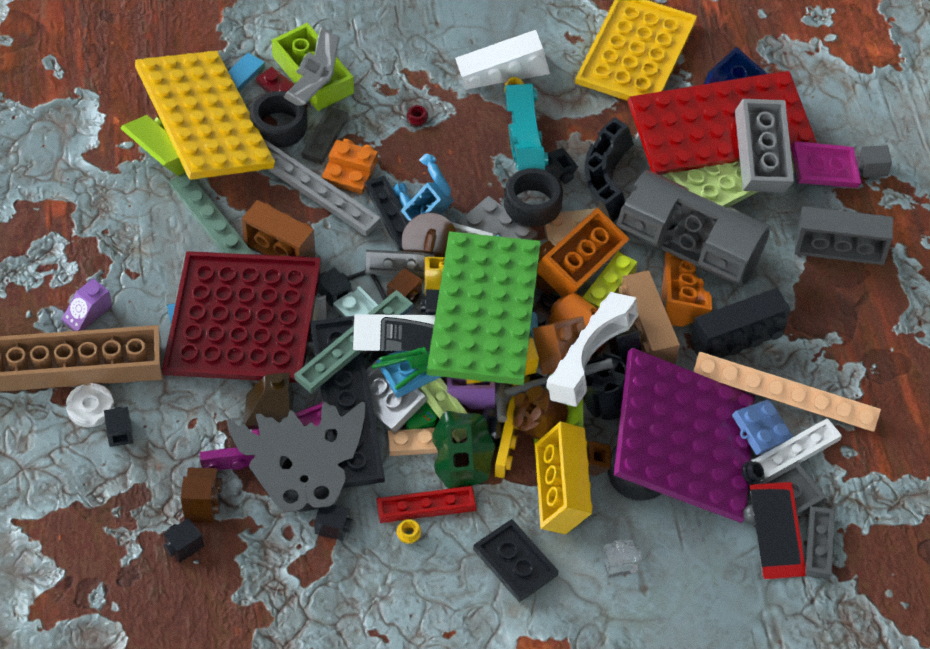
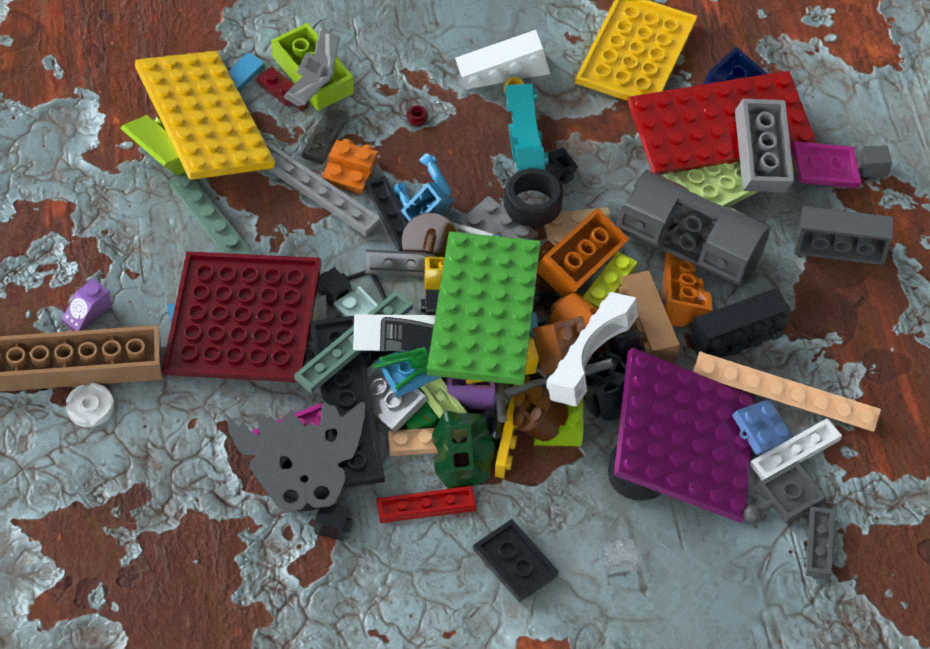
black brick [104,407,133,447] -> none
black brick [163,518,204,563] -> none
reddish brown brick [181,467,223,523] -> none
magenta plate [199,447,255,472] -> none
dark orange brick [242,200,316,257] -> none
dark brown slope [244,373,294,430] -> none
black tyre [250,91,308,148] -> none
reddish brown brick [387,268,422,304] -> none
yellow plate [397,519,421,544] -> none
yellow brick [535,422,593,535] -> none
black brick [585,117,634,222] -> none
reddish brown brick [586,441,611,476] -> none
black plate [742,461,764,485] -> none
black sticker [750,482,806,579] -> none

